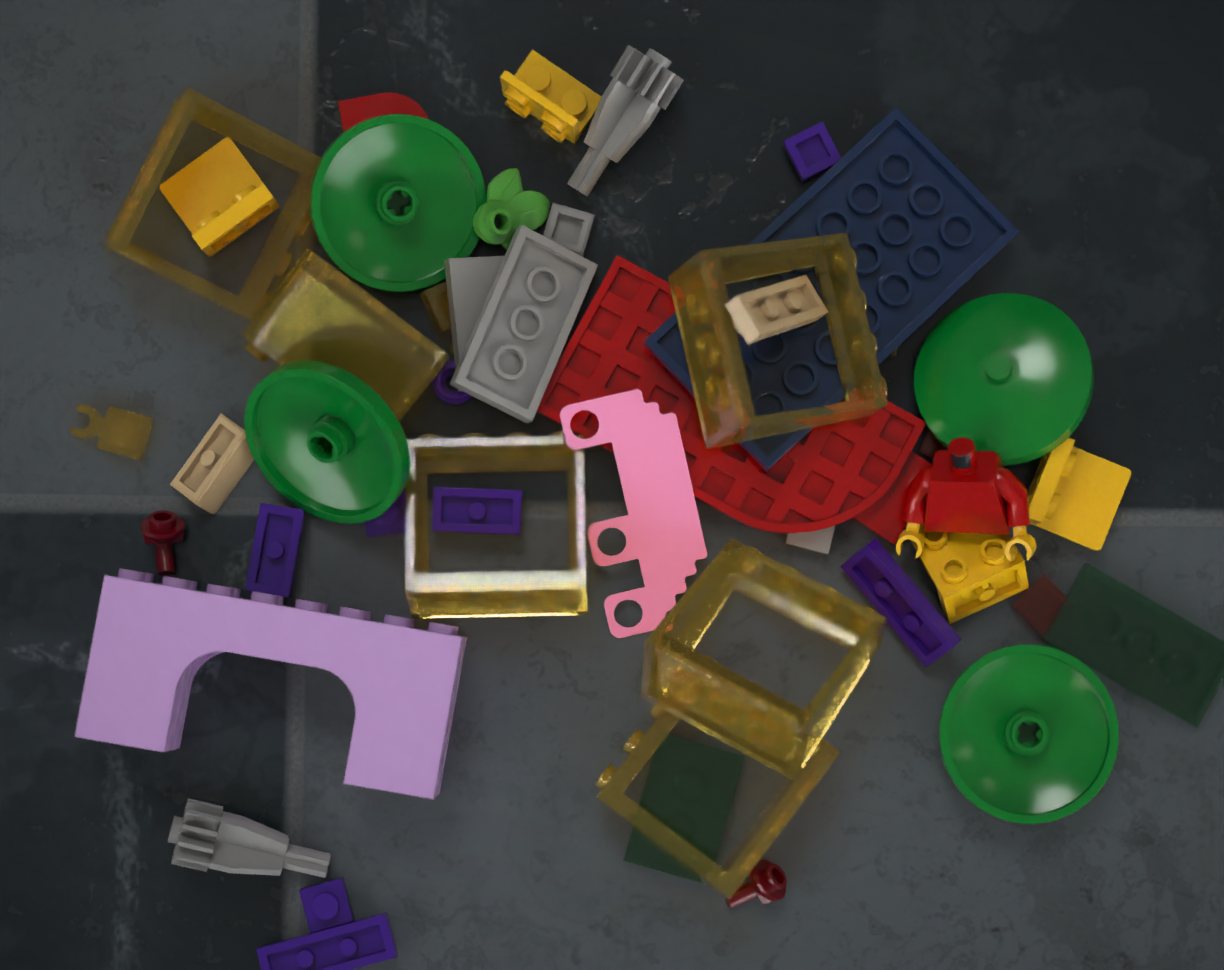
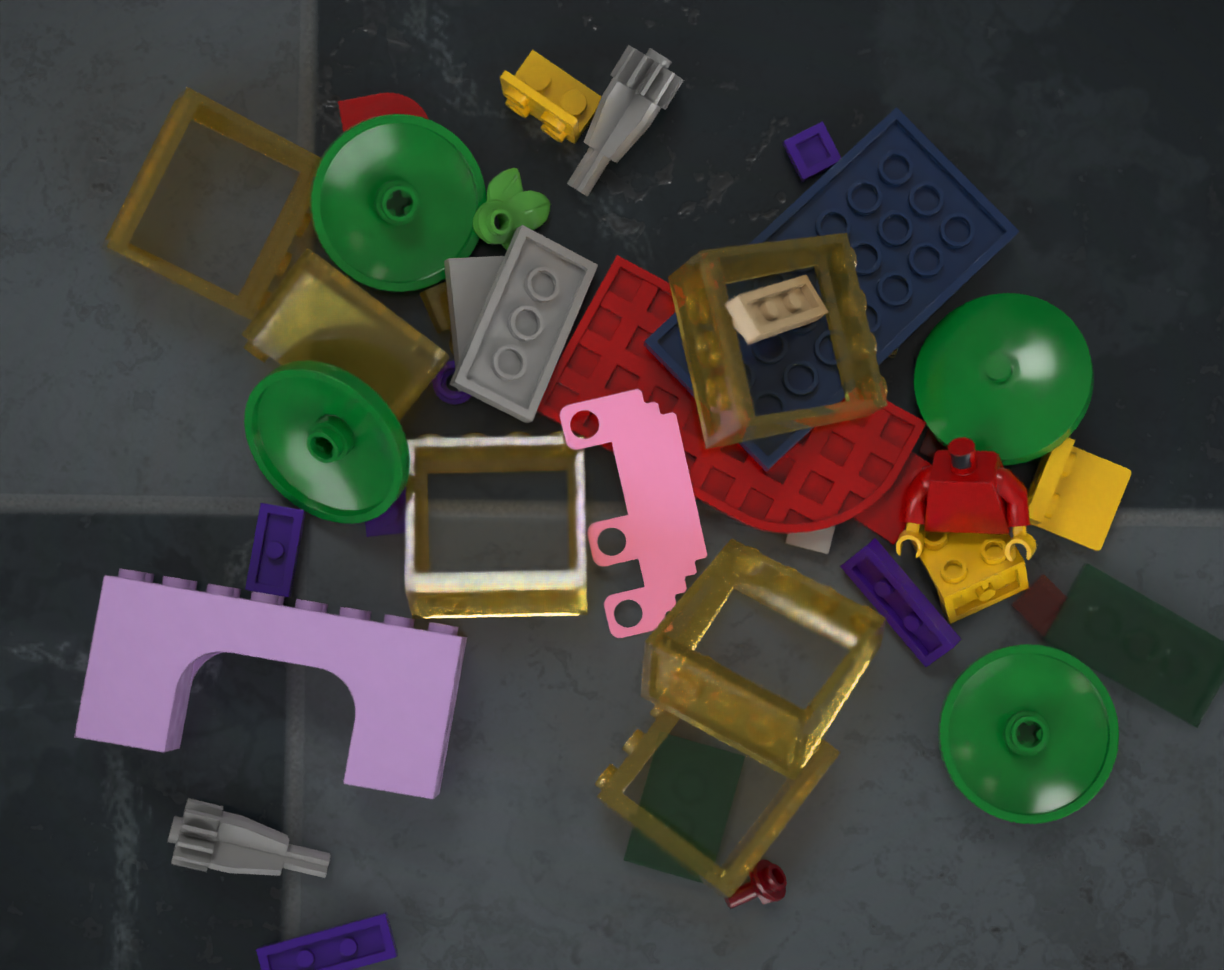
clear yellow plate [69,404,154,461] -> none
dark red plate [140,510,185,575] -> none
yellow bracket [159,137,281,258] -> none
tan slope [170,413,254,514] -> none
dark purple plate [299,876,355,933] -> none
dark purple plate [432,487,523,535] -> none
light grey tile [543,203,595,257] -> none

